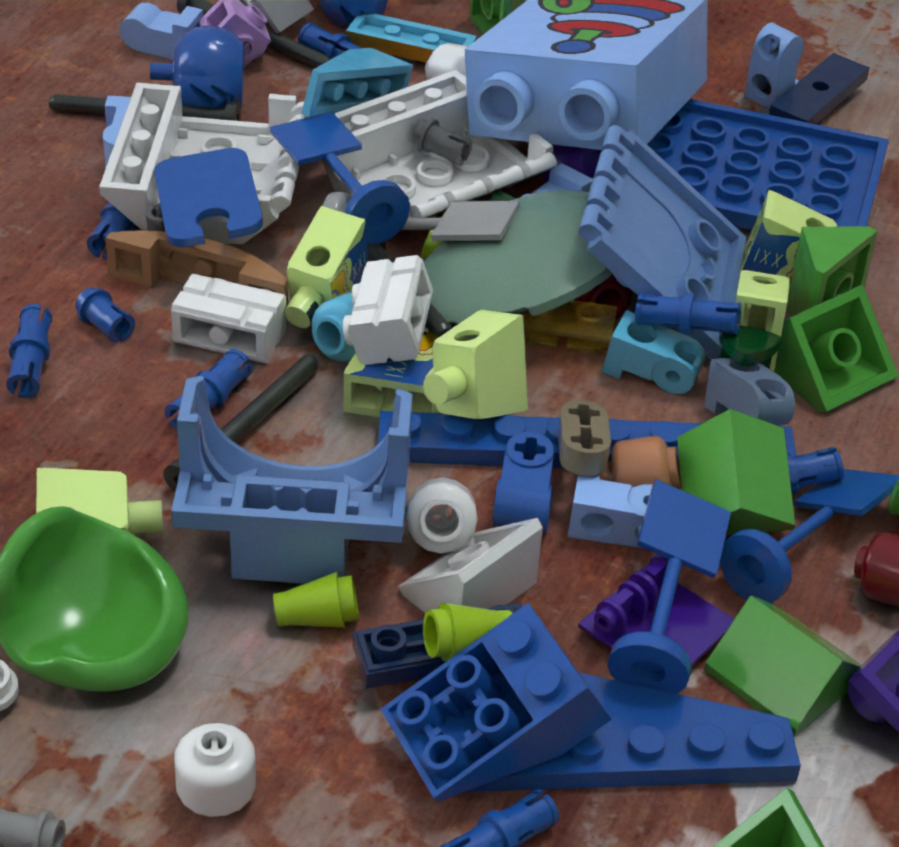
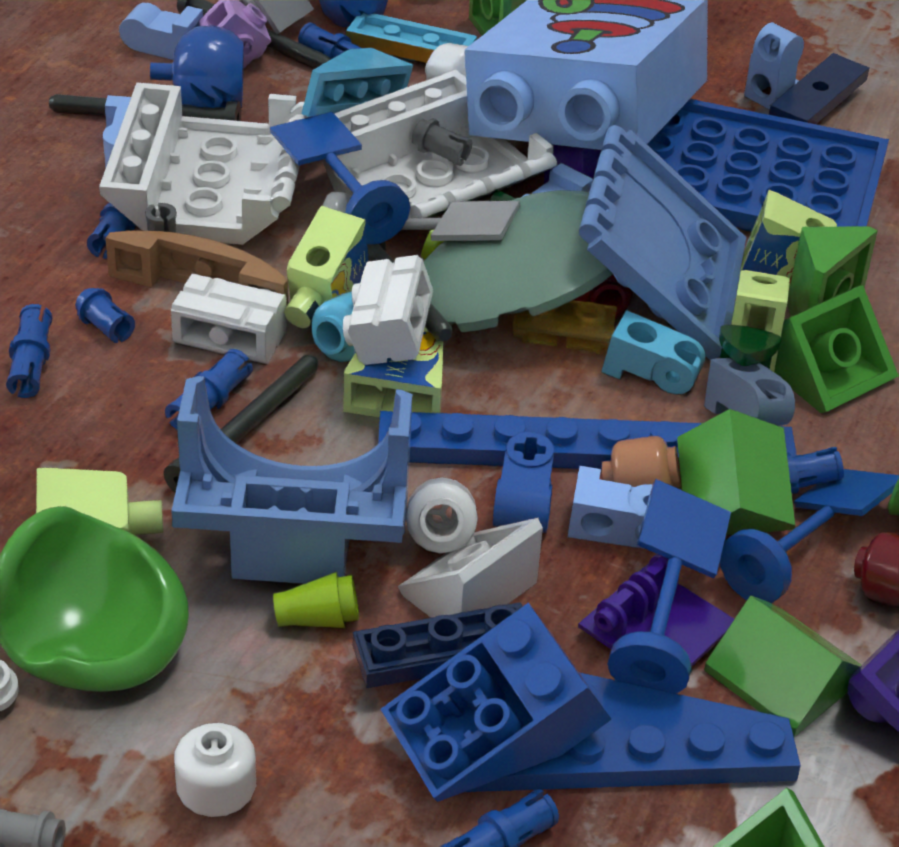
blue piece [154,148,263,247] -> none
yellowish green torso [423,310,528,419] -> none
lime cone [423,602,512,662] -> none
dark tan beam [558,400,611,476] -> none
blue pin [635,293,742,335] -> none

